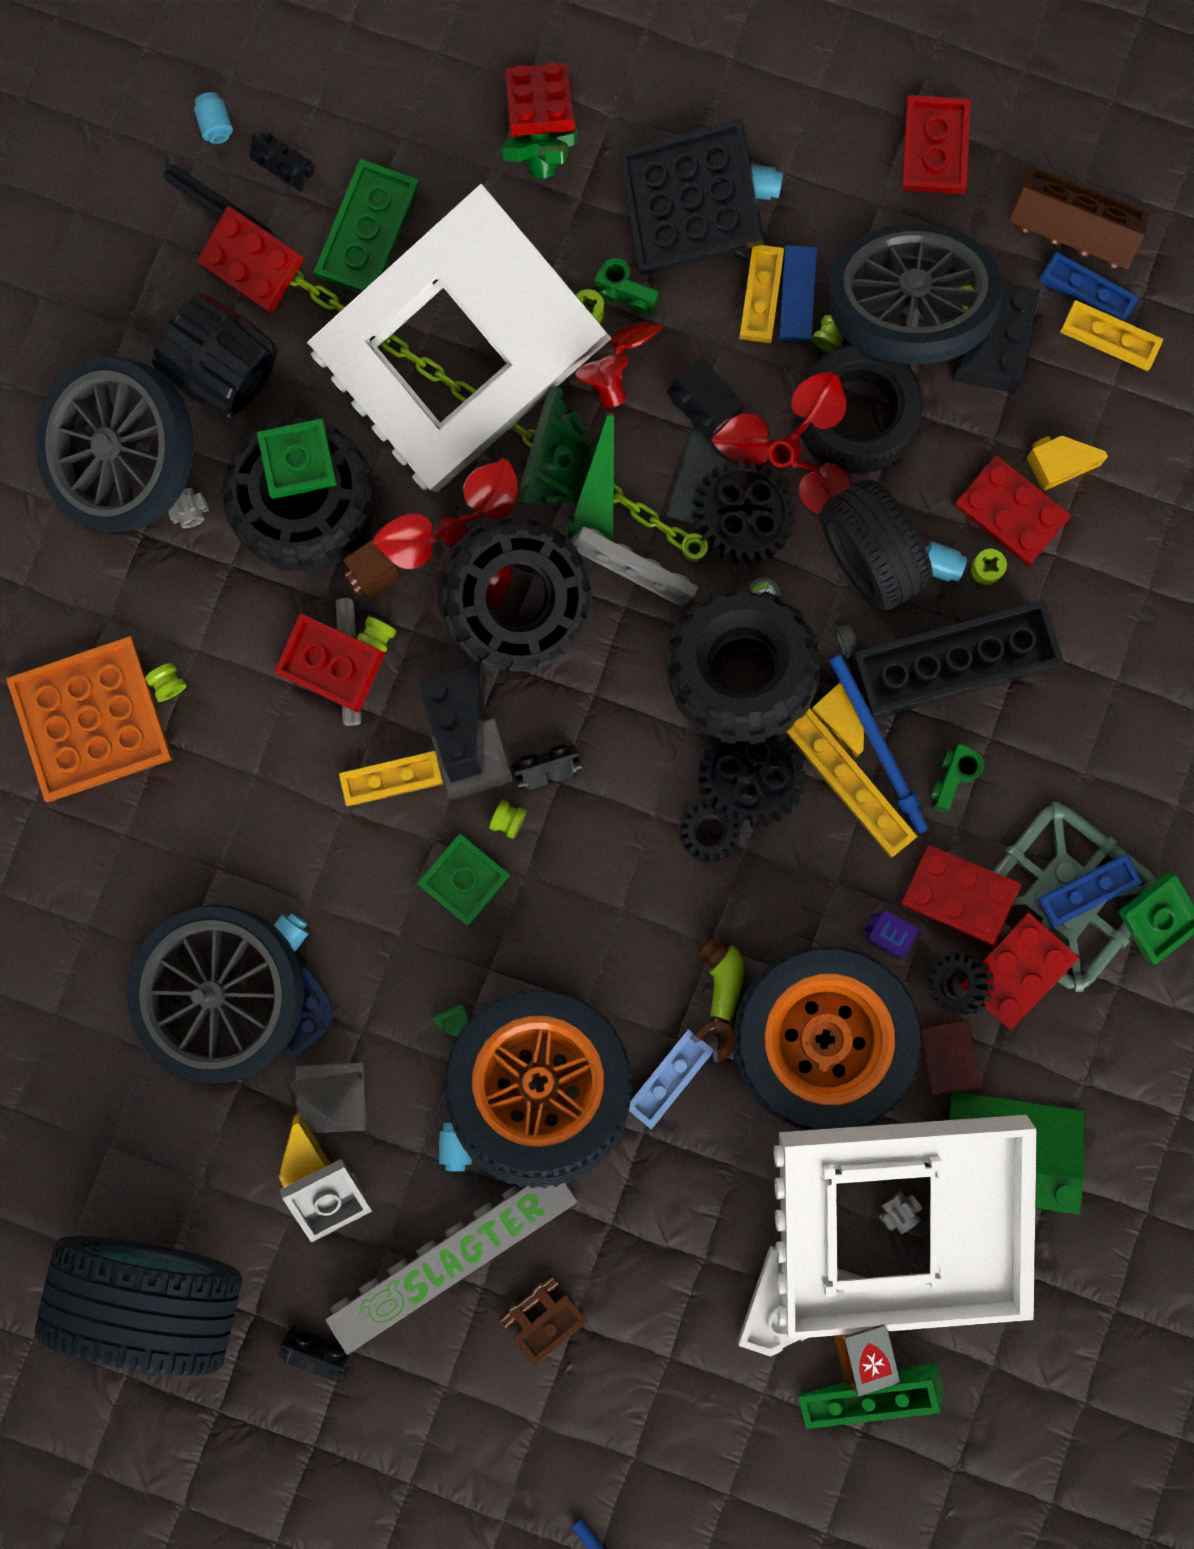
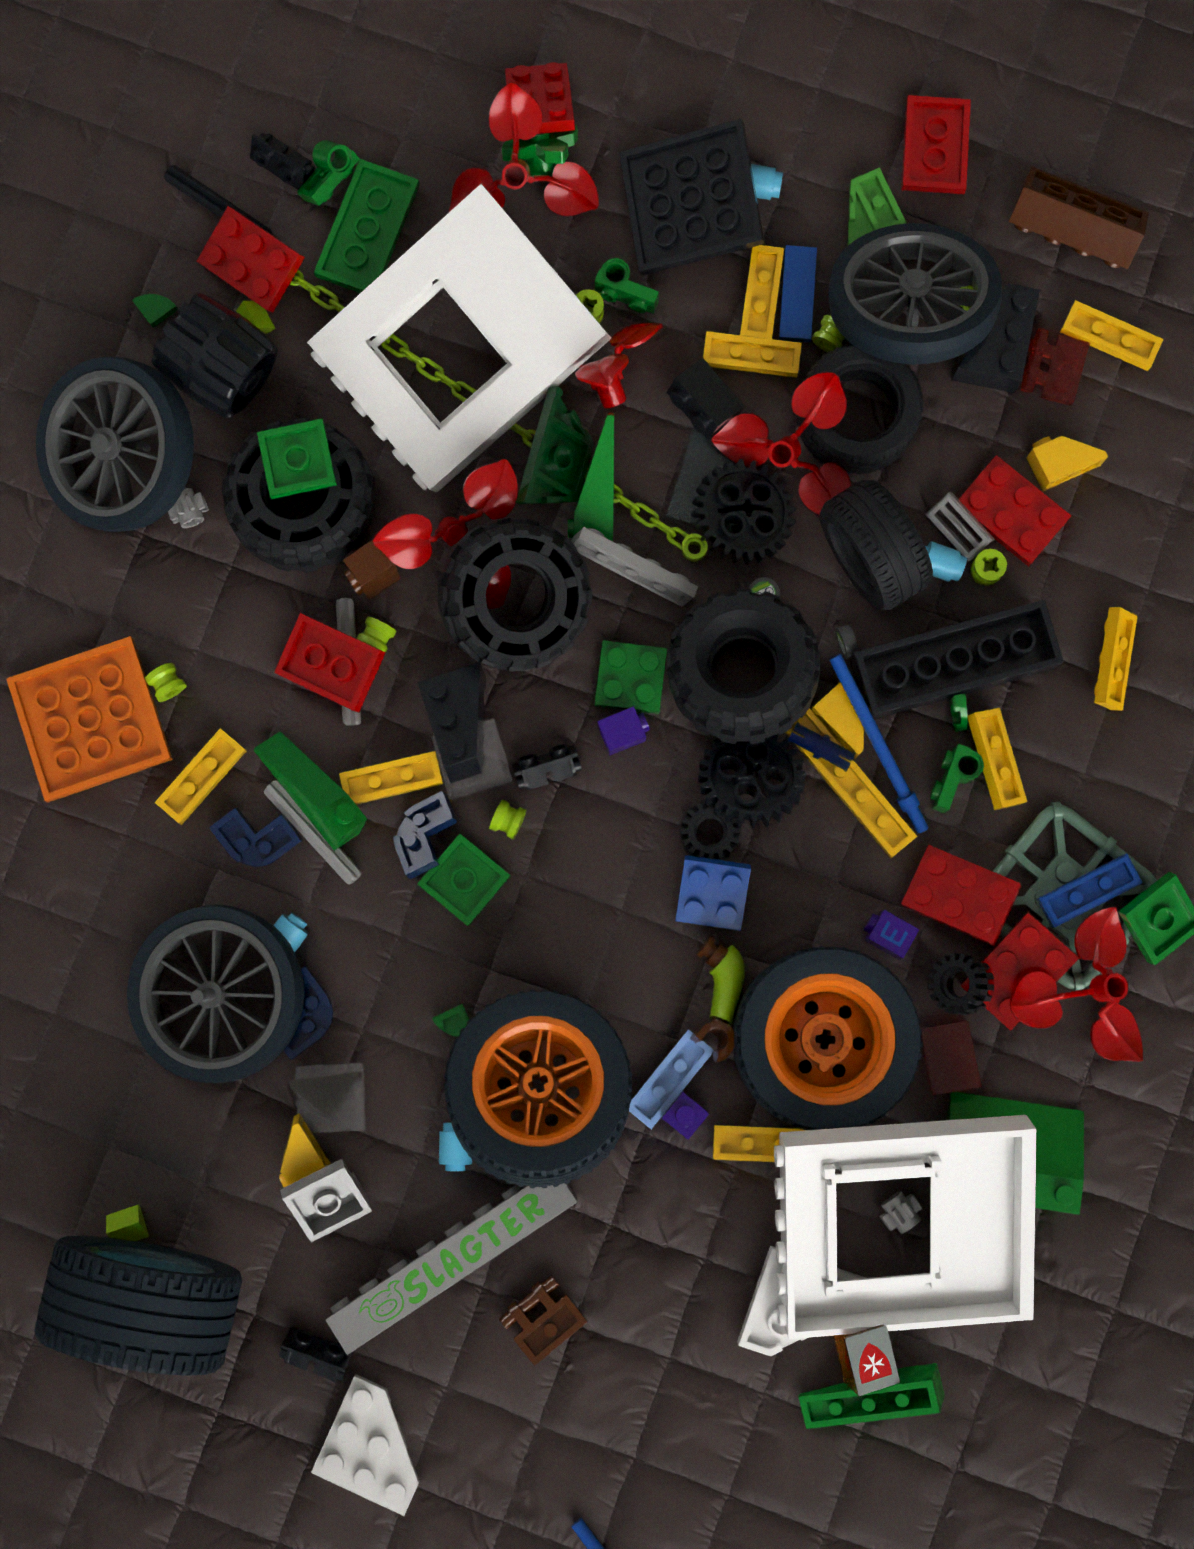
medium azure brick [194,92,233,144] -> none
blue tile [1039,251,1139,322] -> none
none -> lime slope [106,1204,149,1241]
none -> green tile [132,294,178,328]
none -> yellow plate [155,728,247,825]
none -> dark blue plate [209,807,303,867]
none -> lime slope [236,301,276,334]
none -> green slope [253,732,367,851]
none -> light grey axle [264,780,362,885]
none -> green plate [297,140,360,206]
none -> white plate [311,1374,420,1516]
none -> plate [393,791,458,879]
none -> red plant [449,82,599,216]
none -> green plate [595,640,667,714]
none -> dark purple brick [597,706,650,756]
none -> dark purple brick [661,1091,710,1140]
none -> blue plate [675,855,751,931]
none -> yellow plate [703,331,802,378]
none -> yellow plate [713,1125,805,1162]
none -> clear blue pin [787,722,856,772]
none -> bright green wing [848,167,906,245]
none -> light grey tile [925,491,994,562]
none -> green tile [949,694,968,732]
none -> yellow plate [968,708,1027,810]
none -> red plant [1009,907,1143,1062]
none -> clear red plate [1021,328,1090,406]
none -> yellow plate [1094,607,1138,711]

